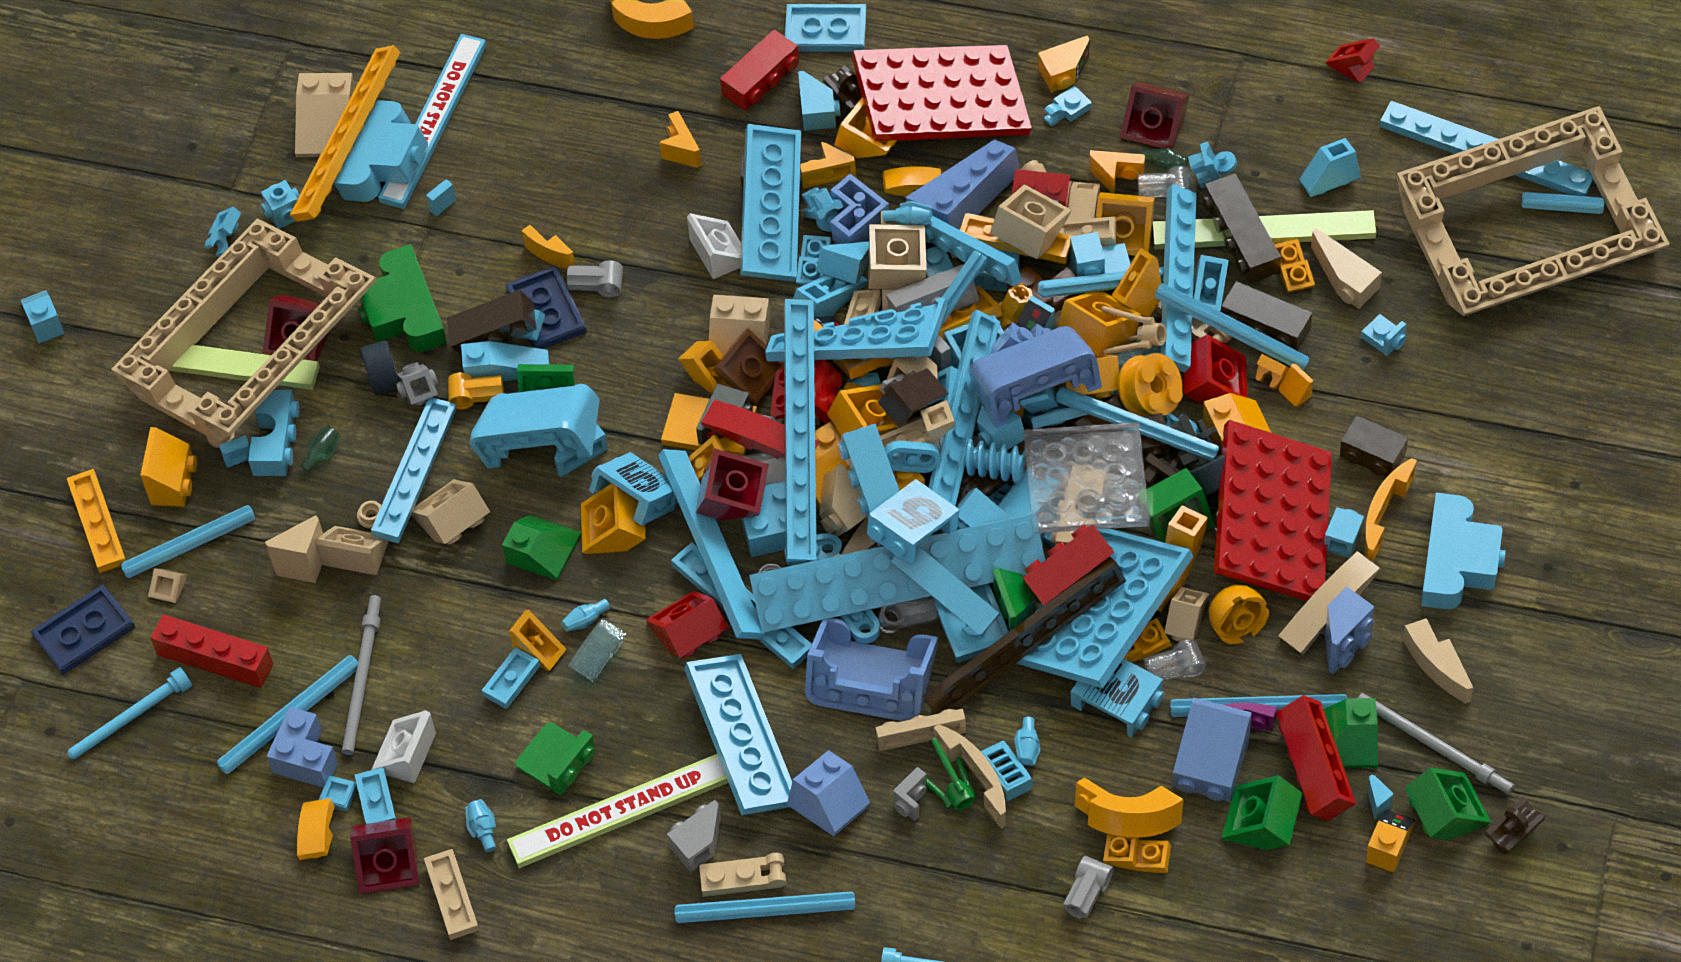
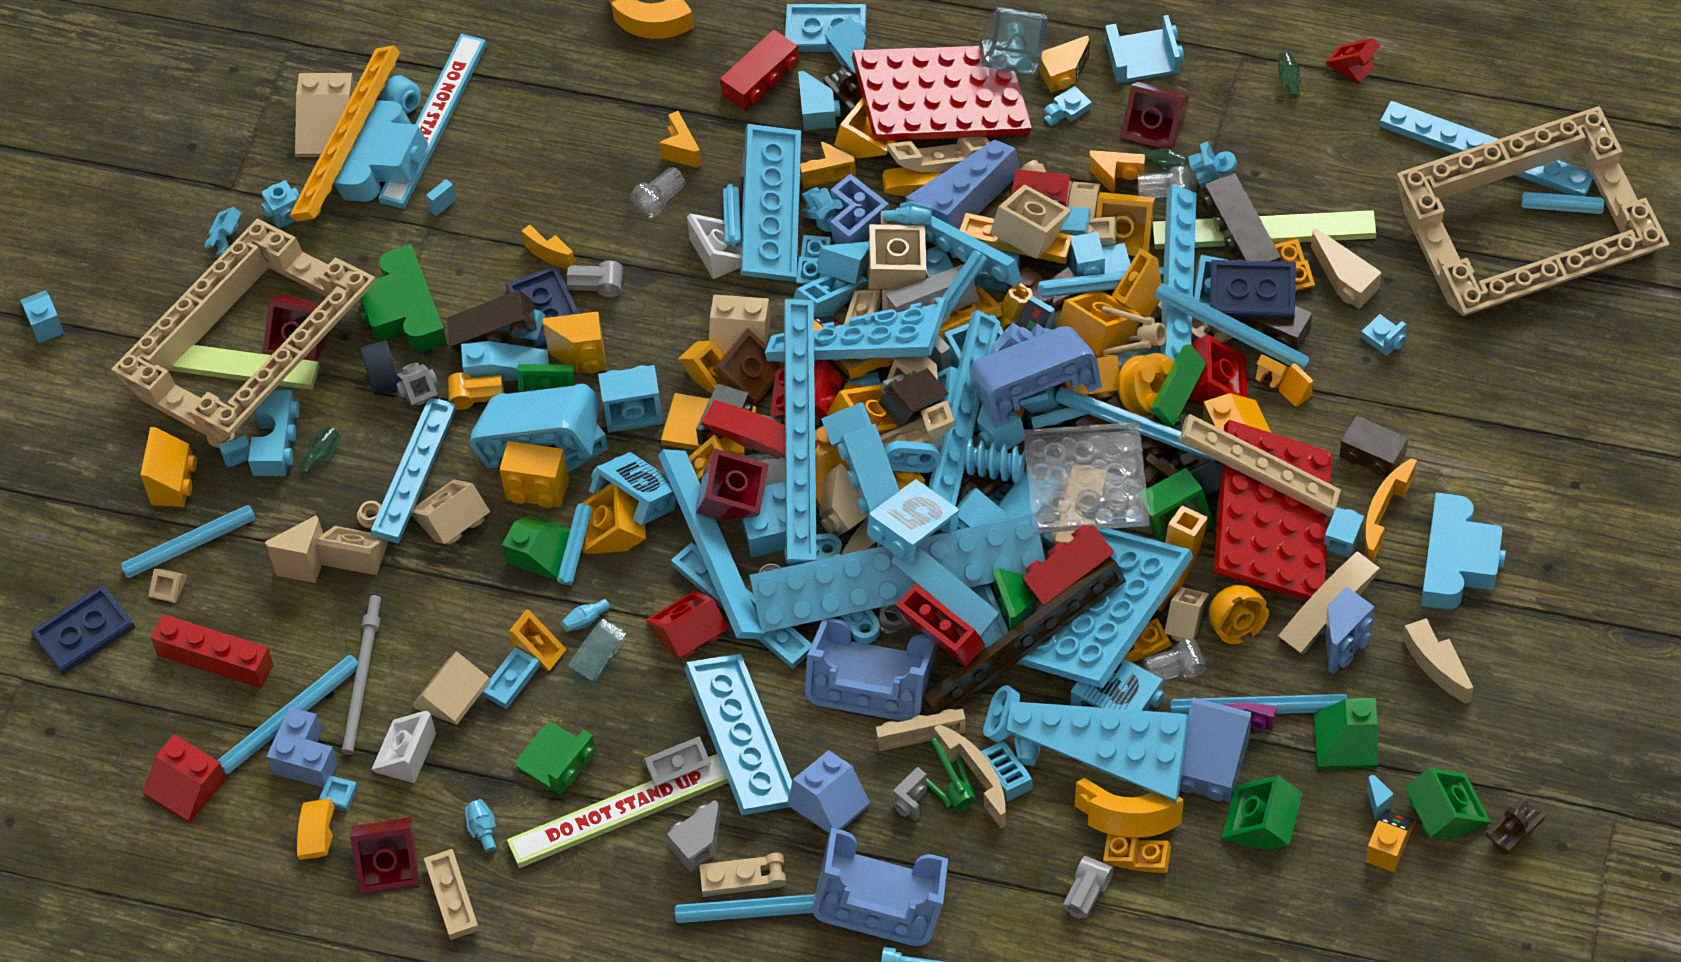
light orange plate [67,469,126,573] -> none
medium azure piece [67,667,192,759] -> none
medium azure plate [355,767,396,824] -> none
red brick [1276,695,1356,821] -> none
medium azure slope [1299,138,1361,197] -> none
light grey bar [1358,693,1514,795] -> none
none -> red slope [143,734,226,823]
none -> medium azure head [381,75,421,114]
none -> tan slope [412,651,491,725]
none -> light orange brick [499,441,569,508]
none -> light orange slope [542,312,606,374]
none -> medium azure axle [557,503,592,585]
none -> medium azure brick [598,365,664,433]
none -> clear piece [630,167,686,218]
none -> light grey panel [642,736,711,787]
none -> medium azure axle [723,184,741,247]
none -> medium blue windscreen [813,828,948,946]
none -> medium azure slope [821,402,872,449]
none -> medium azure slope [824,16,868,73]
none -> tan slope [886,137,990,172]
none -> red brick [895,583,986,667]
none -> clear light blue slope [979,7,1048,74]
none -> medium azure plate [983,685,1020,742]
none -> medium azure wing [1007,701,1189,803]
none -> medium azure tile [1059,207,1091,236]
none -> panel [1105,15,1184,84]
none -> green tile [1151,344,1206,427]
none -> tan tile [1179,414,1341,516]
none -> dark blue tile [1210,260,1296,318]
none -> clear green piece [1278,52,1301,98]

